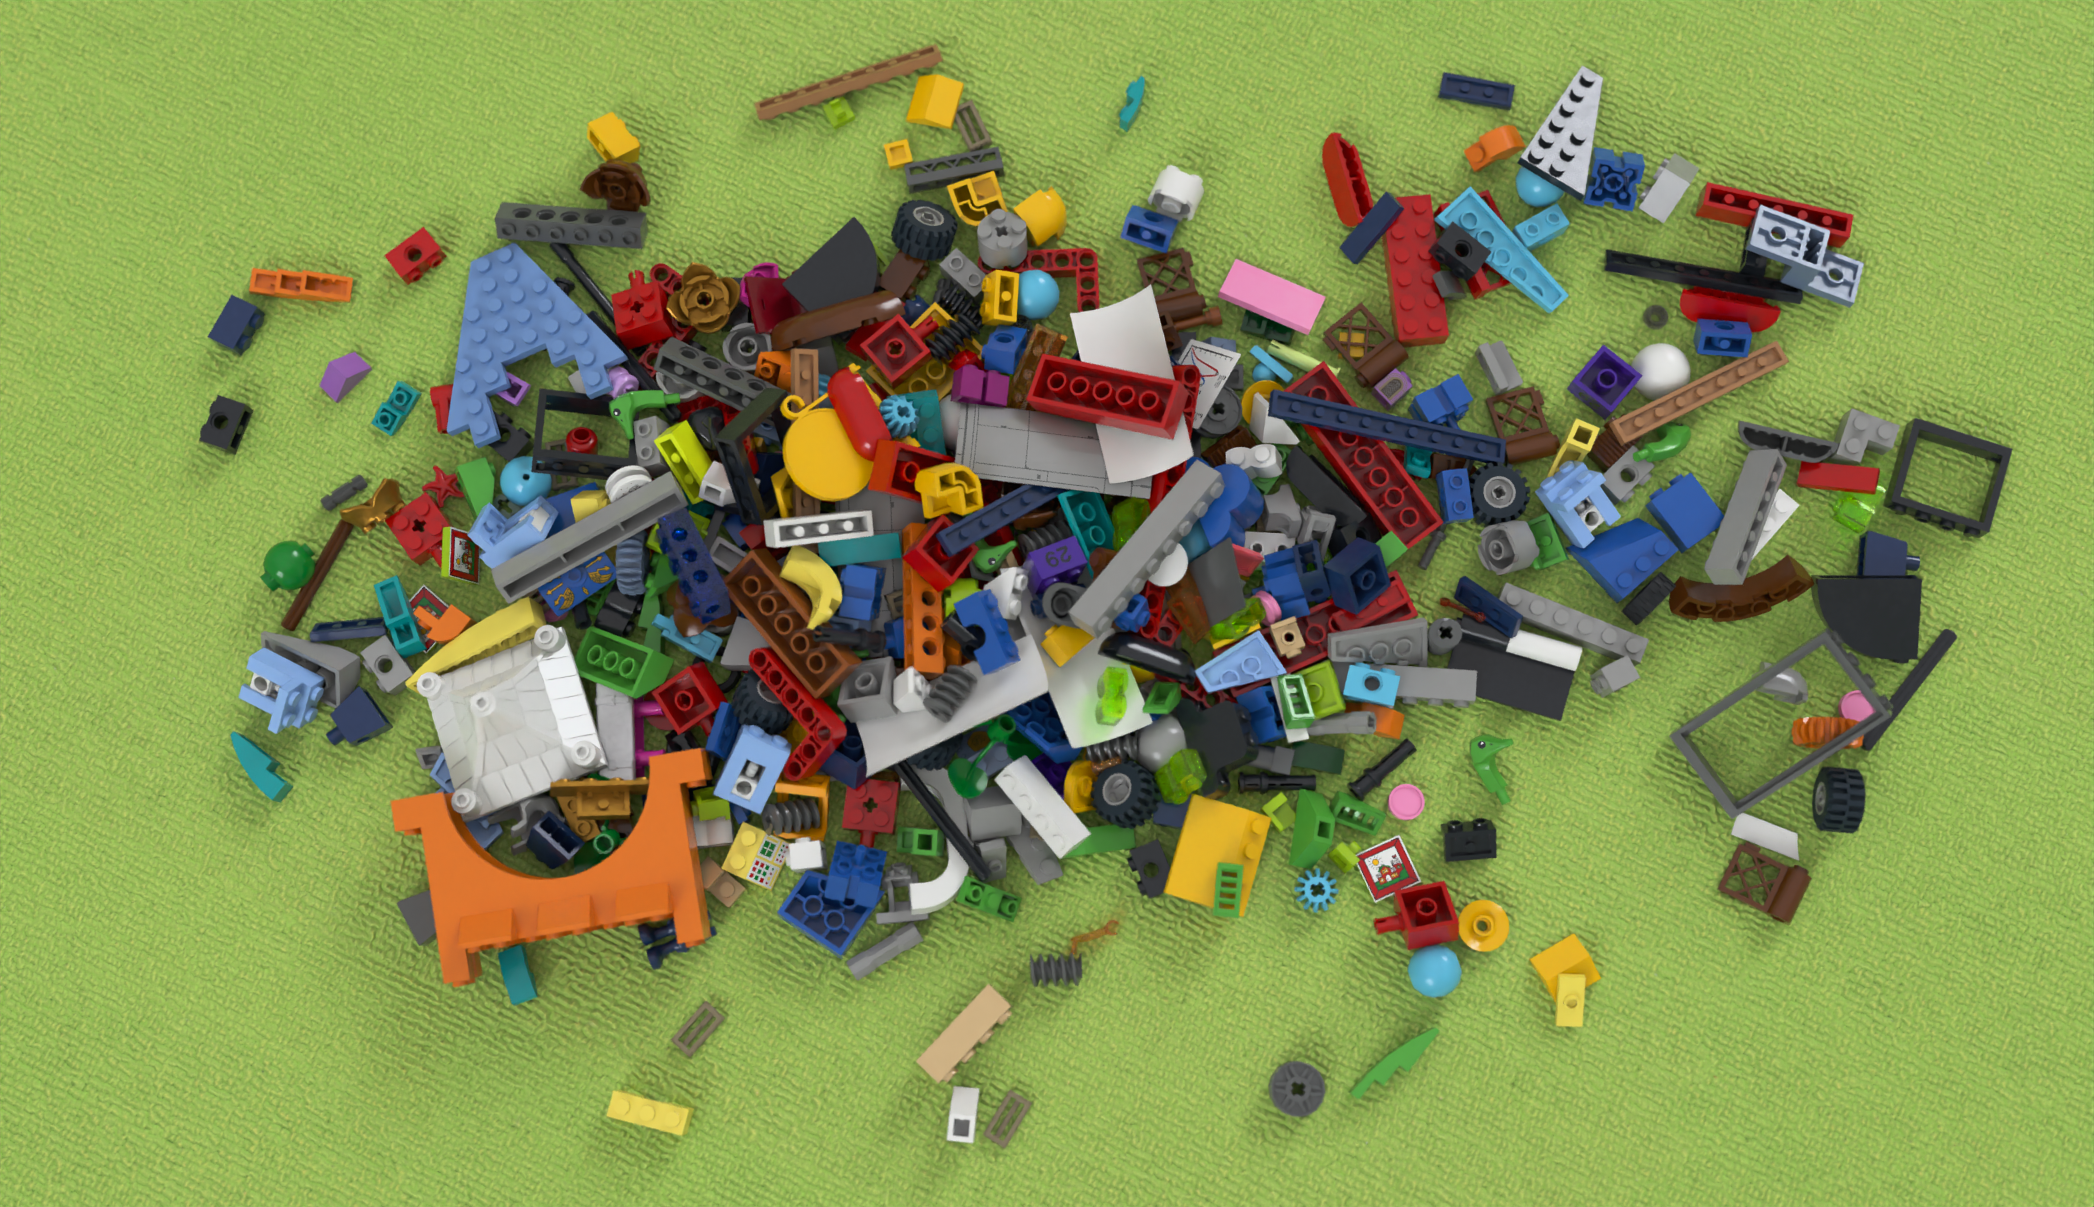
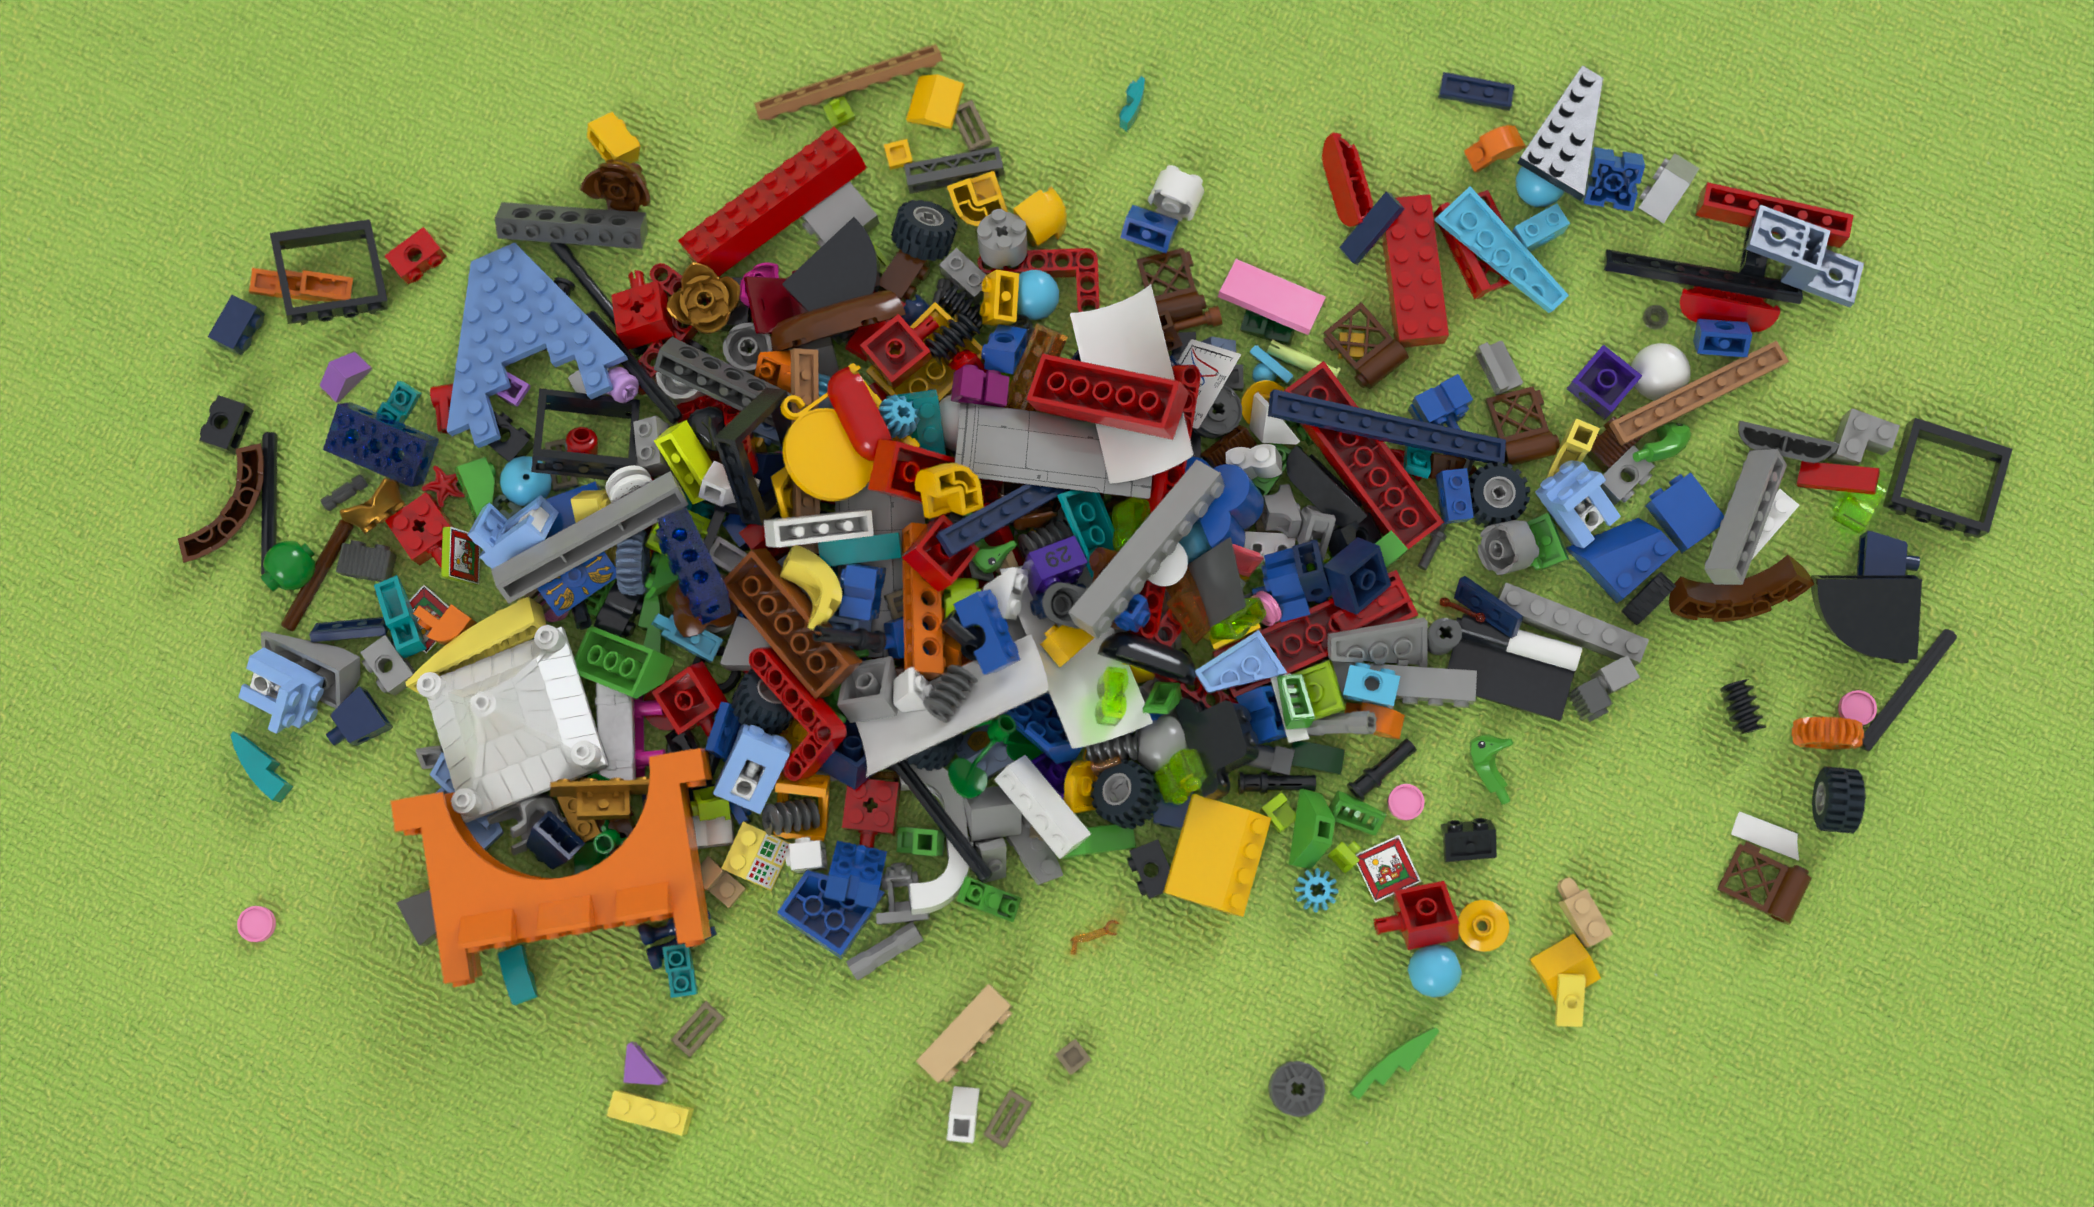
bright green animal [609,390,681,440] -> none
dark grey piece [1030,953,1082,987] -> none
bright green slope [1213,862,1244,918] -> none
tan brick [1269,616,1305,659] -> none
brick [1371,368,1413,411] -> none
black brick [1428,221,1491,282] -> none
dark grey slope [1432,271,1467,301] -> none
dark grey door [1669,627,1893,819] -> none
light grey brick [1752,661,1808,705] -> none
none -> reddish brown brick [178,443,264,563]
none -> bright pink piece [237,906,276,942]
none -> black axle [261,432,277,575]
none -> black window [270,219,388,325]
none -> clear blue brick [323,402,439,487]
none -> dark grey brick [336,540,397,582]
none -> medium lavender slope [623,1042,668,1085]
none -> teal slope [663,944,698,998]
none -> red brick [678,127,867,277]
none -> light grey brick [802,181,879,248]
none -> dark tan plate [1055,1038,1091,1075]
none -> tan brick [1557,878,1613,948]
none -> dark grey brick [1568,677,1613,722]
none -> black piece [1720,679,1766,735]

